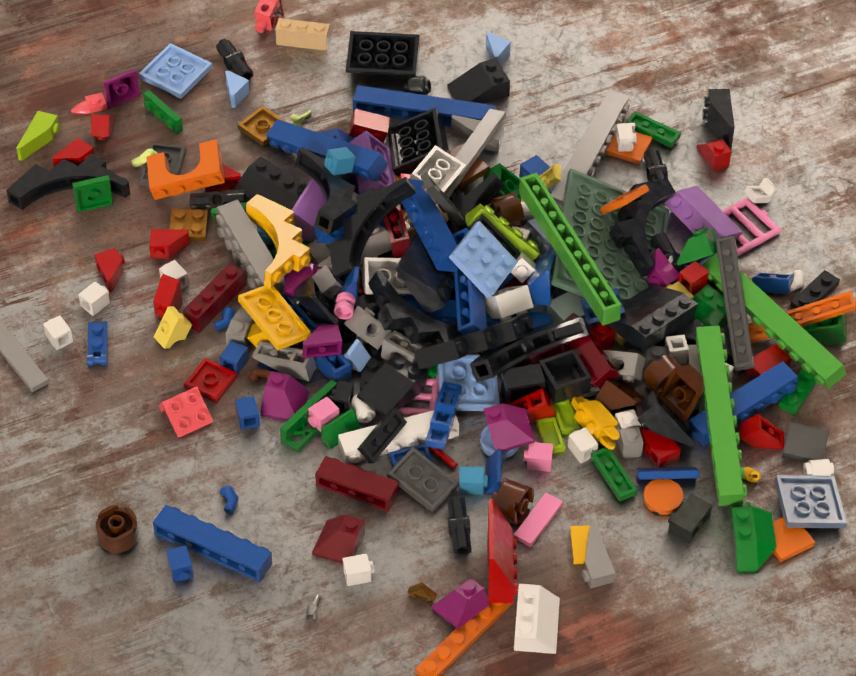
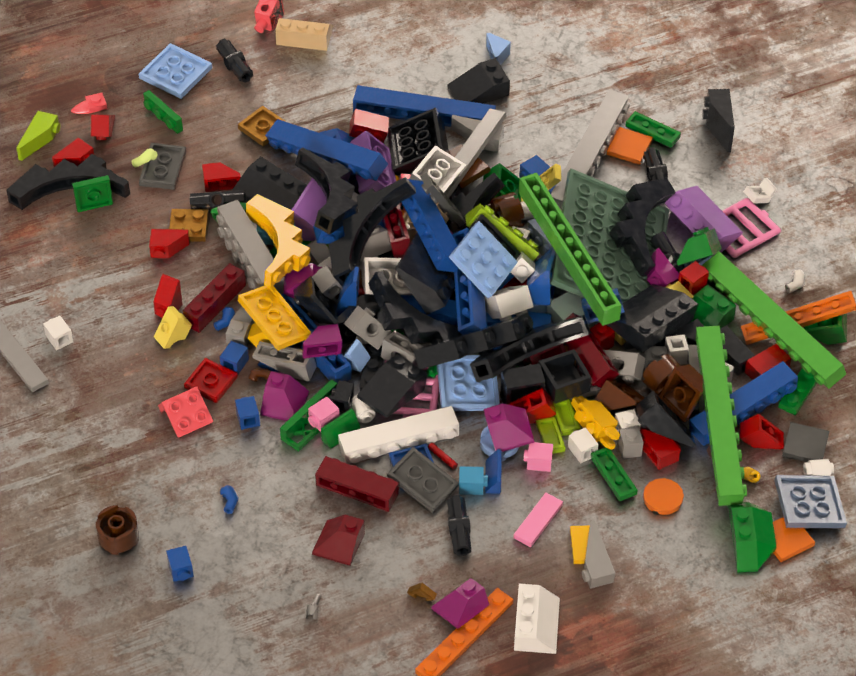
white brick [78,282,110,316] -> none
blue plate [87,321,108,367] -> none
red slope [94,247,125,292] -> none
magenta slope [103,69,140,109] -> none
orange arch [147,139,225,200] -> none
blue brick [153,504,273,582] -> none
white brick [159,260,189,290] -> none
light blue slope [225,71,250,108] -> none
yellowish green hand [290,110,312,126] -> none
dark azure brick [324,147,356,175] -> none
bright pink wheel [334,292,356,319] -> none
white brick [343,554,374,586] -> none
black slope [346,31,420,76] -> none
black plate [357,408,407,463] -> none
pearl dark grey head [404,75,432,95] -> none
blue slope [425,382,463,450] -> none
red slope [487,499,518,603] -> none
reddish brown brick [491,478,534,525] -> none
orange tile [600,184,649,215] -> none
white brick [616,123,636,152] -> none
blue tile [636,467,699,480] -> none
pearl dark grey brick [668,493,712,544] -> none
red slope [697,139,732,171] -> none
dark grey tile [715,235,755,371] -> none
blue slope [752,272,794,294] -> none
black plate [790,270,840,309] -> none

